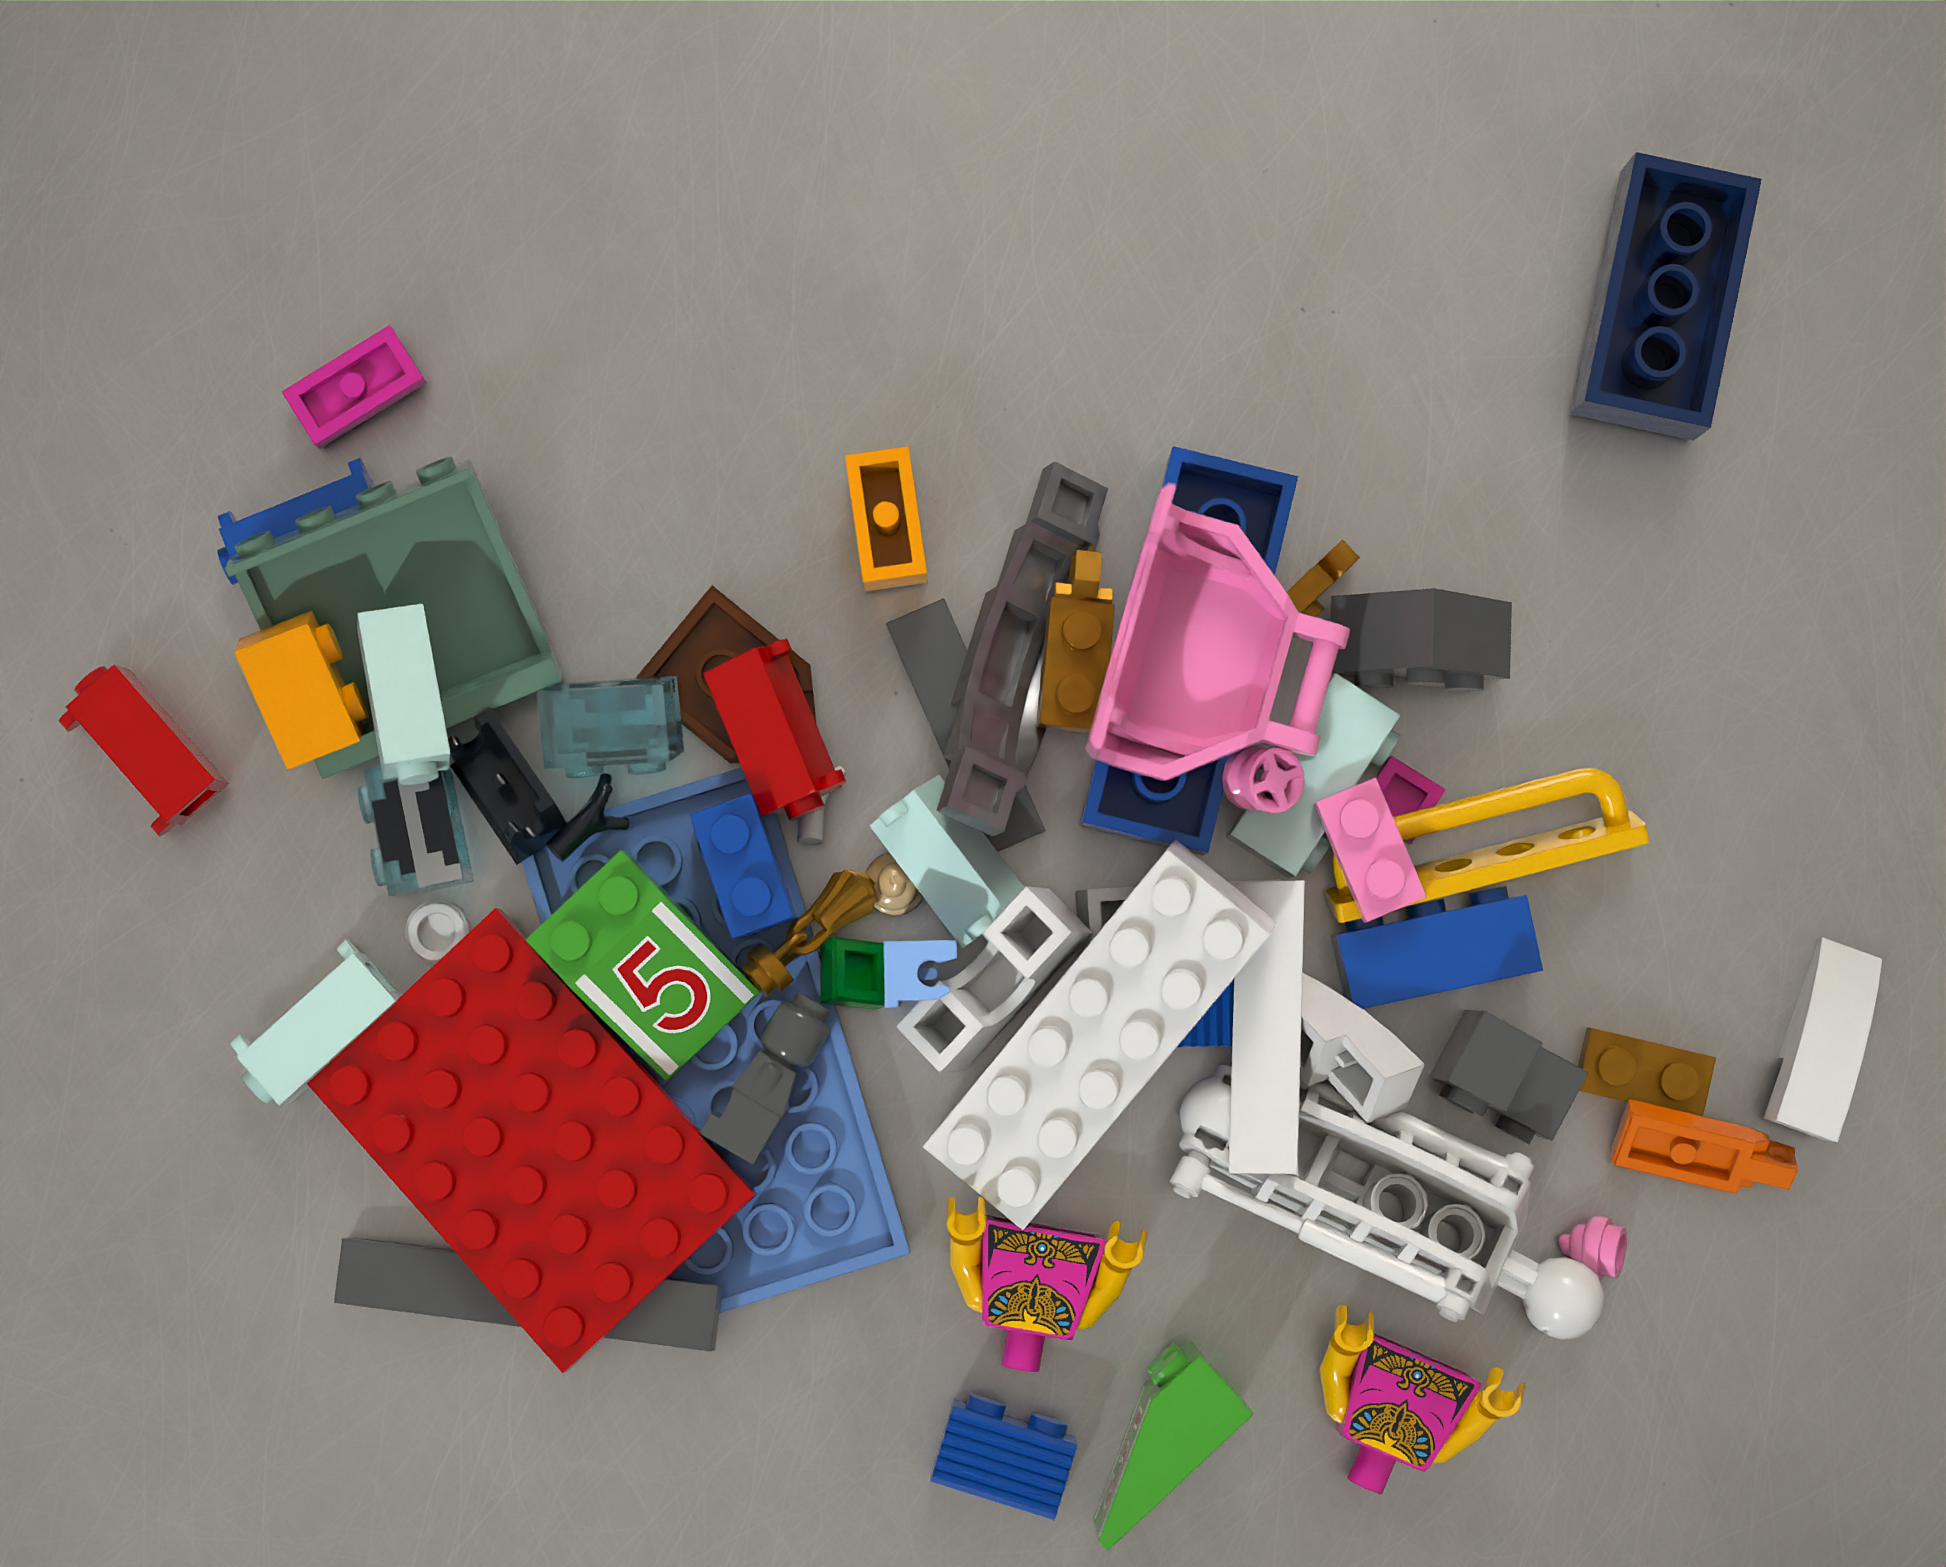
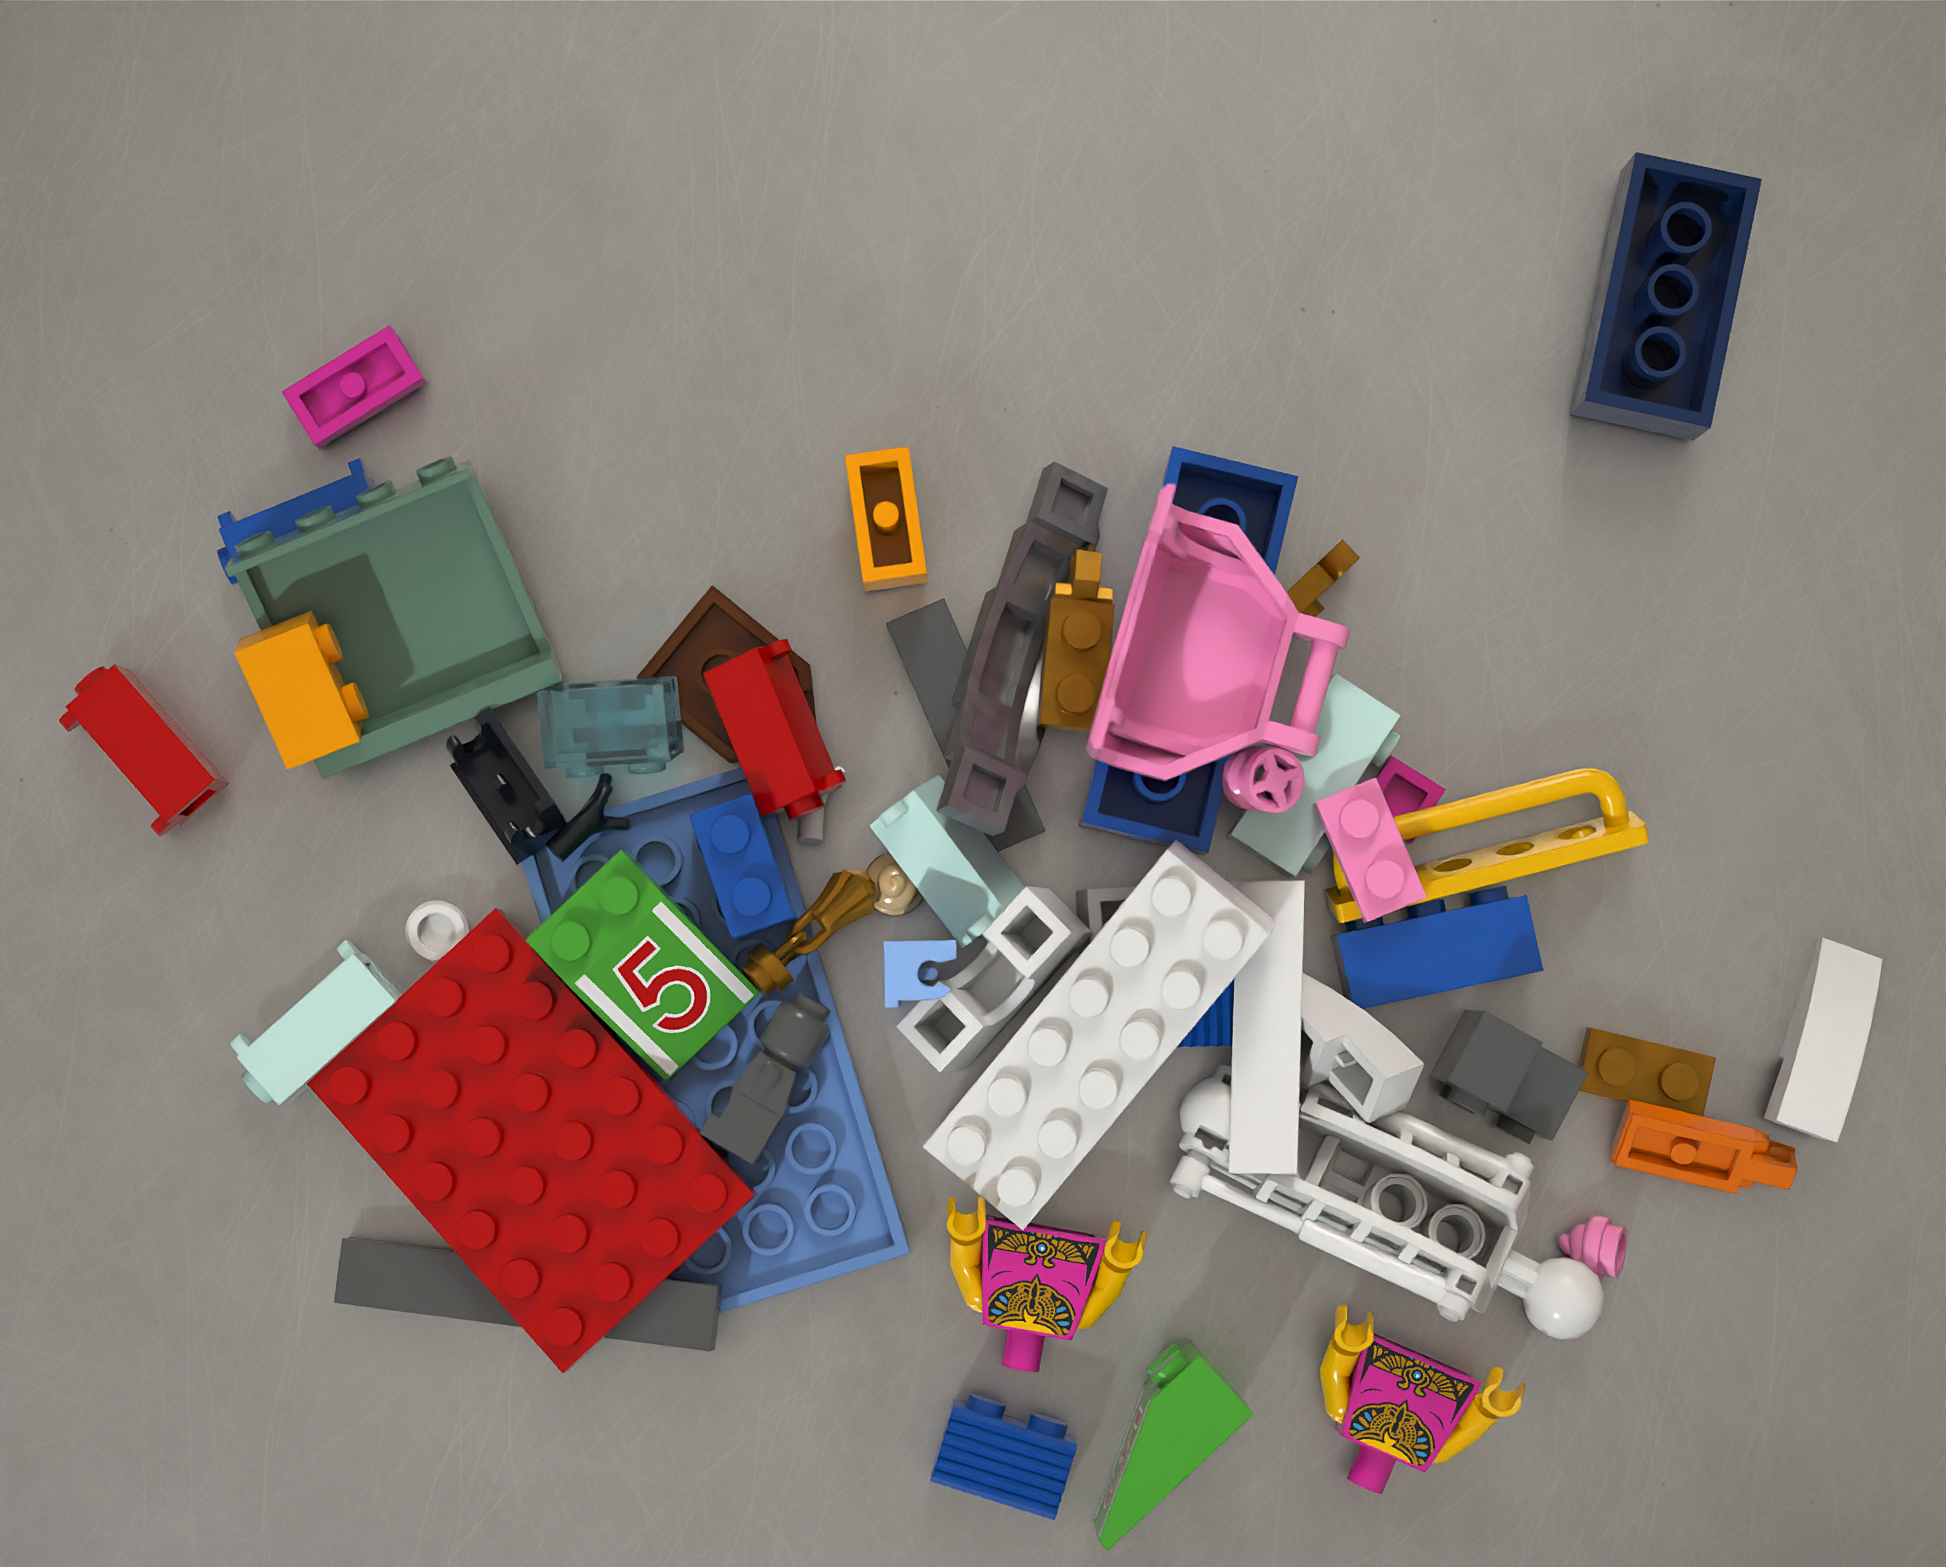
light aqua brick [357,603,450,785] -> none
brick [358,761,474,897] -> none
green tile [820,936,885,1010] -> none
dark grey brick [1331,588,1512,692] -> none

